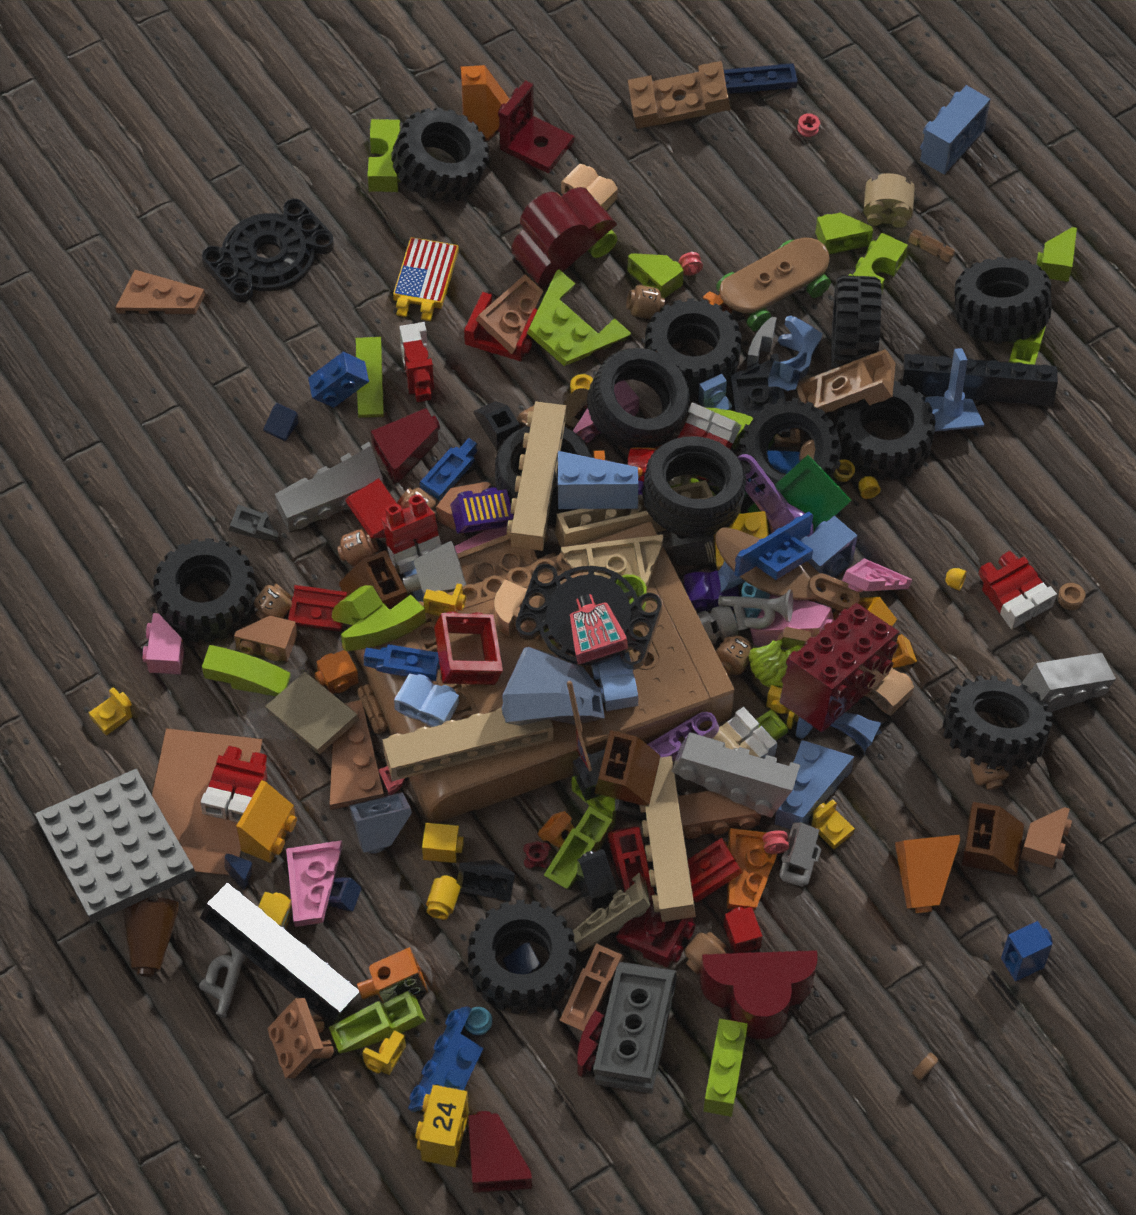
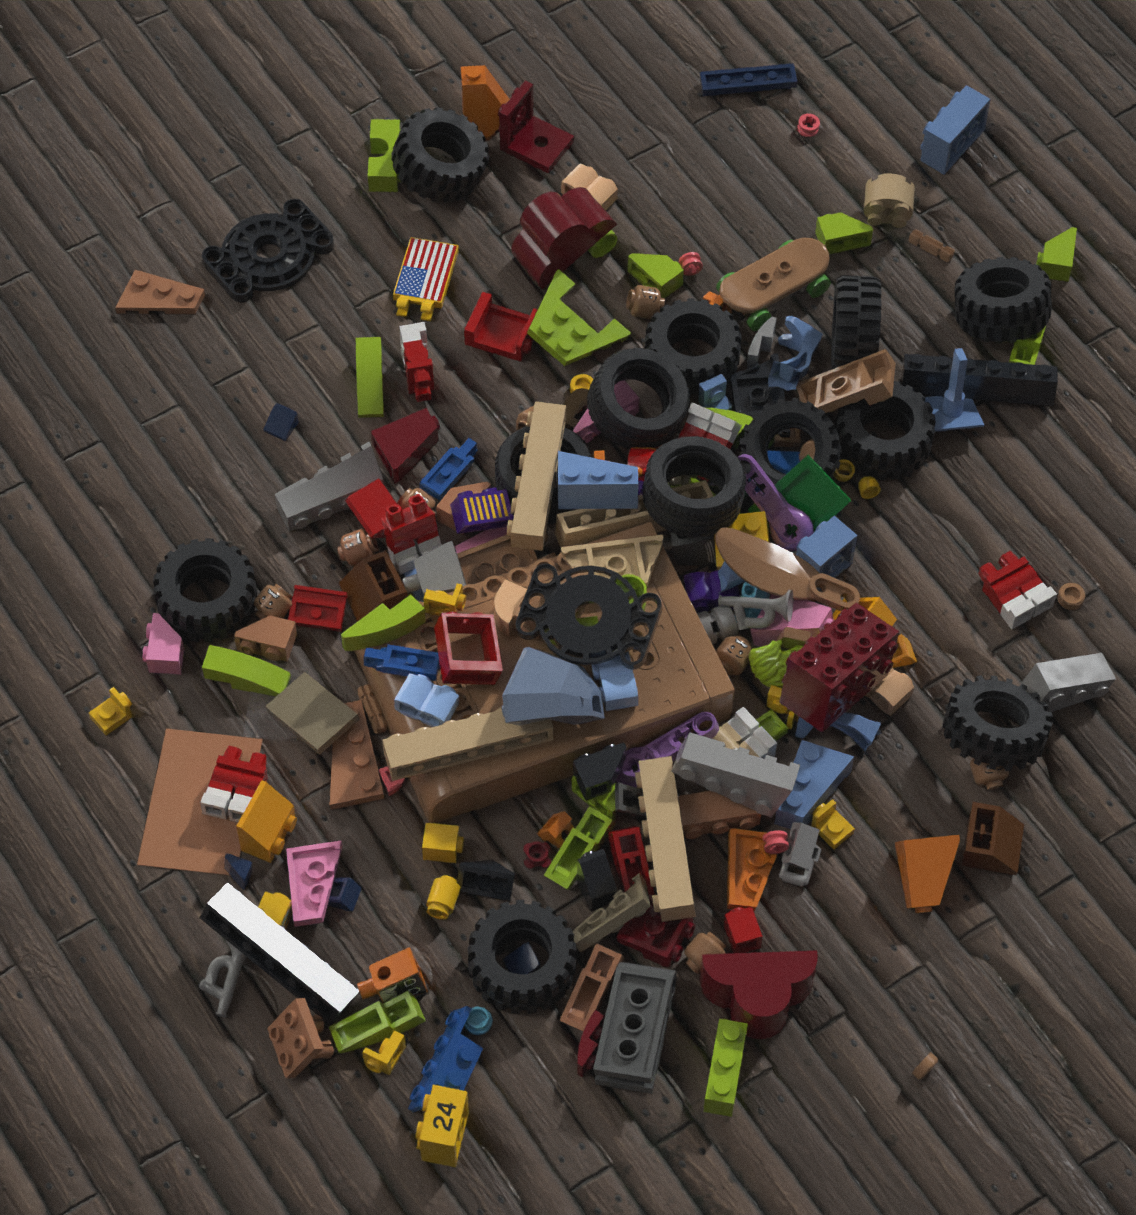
plate [35,769,197,923] -> none
reddish brown cone [122,897,179,977] -> none
dark grey slope [229,504,278,541] -> none
blue brick [308,352,369,408] -> none
orange brick [314,650,358,694] -> none
lime slope [332,586,383,625] -> none
sand blue slope [349,792,412,853] -> none
dark red slope [468,1111,532,1193] -> none
black slope [474,401,520,451] -> none
nougat wing [476,274,543,354] -> none
medium nougat piece [567,681,592,771] -> none
torso [570,594,628,665] -> none
reddish brown slope [594,730,661,807] -> none
medium nougat piece [628,61,731,129] -> none
red plate [688,838,743,903] -> none
blue bracket [734,512,813,580] -> none
bright pink wing [842,558,912,592] -> none
lime arch [849,233,908,294] -> none
yellow hinge [945,568,967,591] -> none
blue brick [1001,921,1053,982] -> none
nougat slope [1020,807,1072,868] -> none

